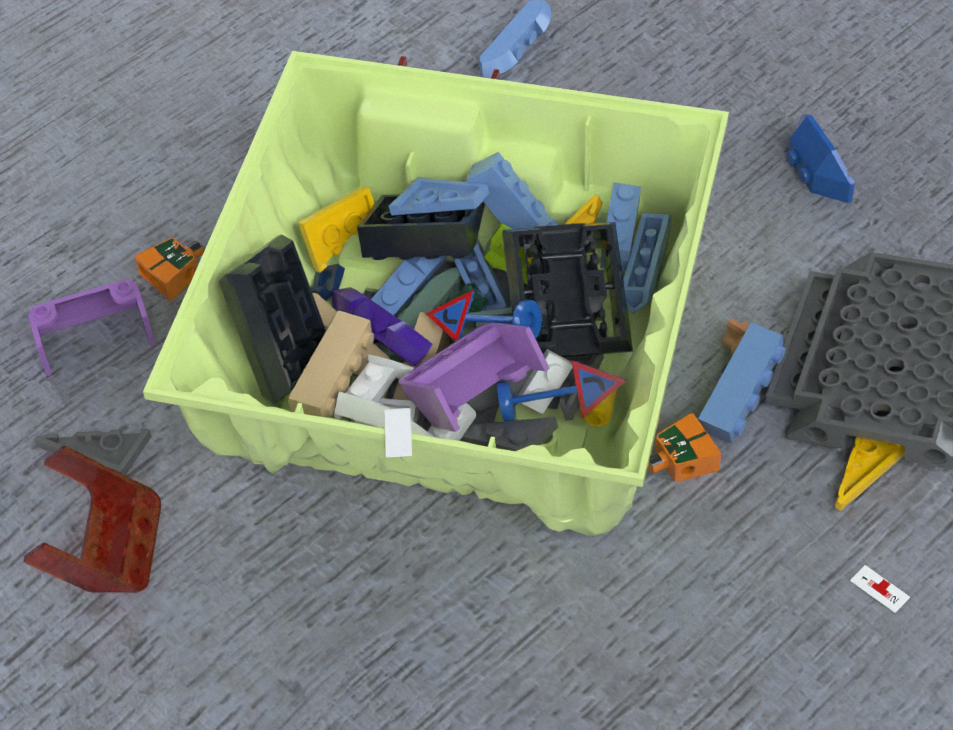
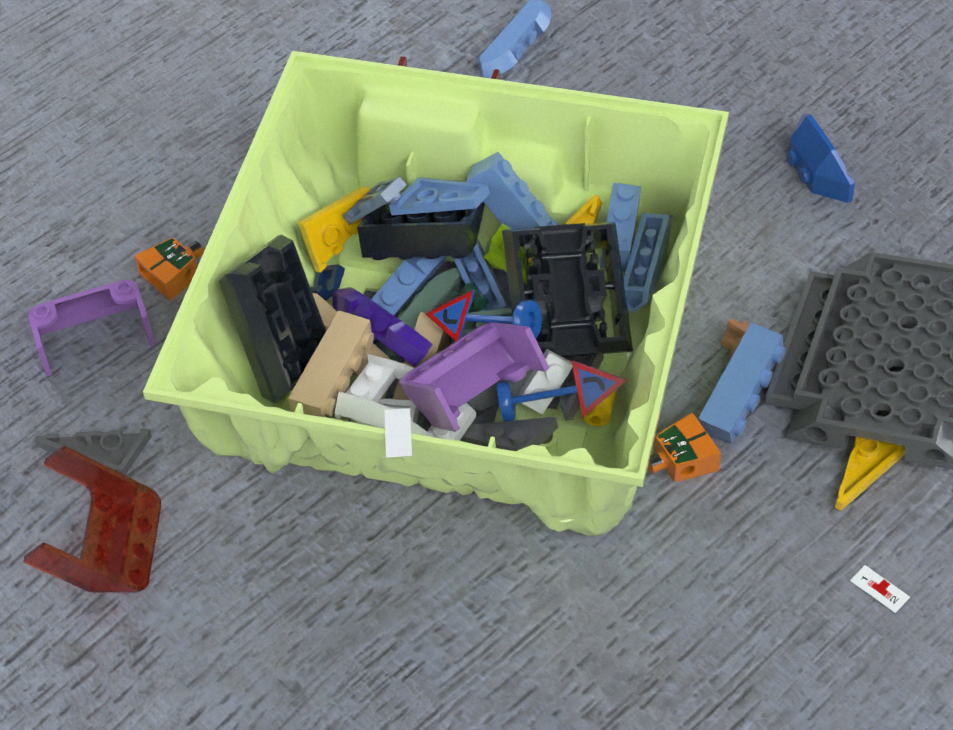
none -> sand blue wing [342,176,406,224]

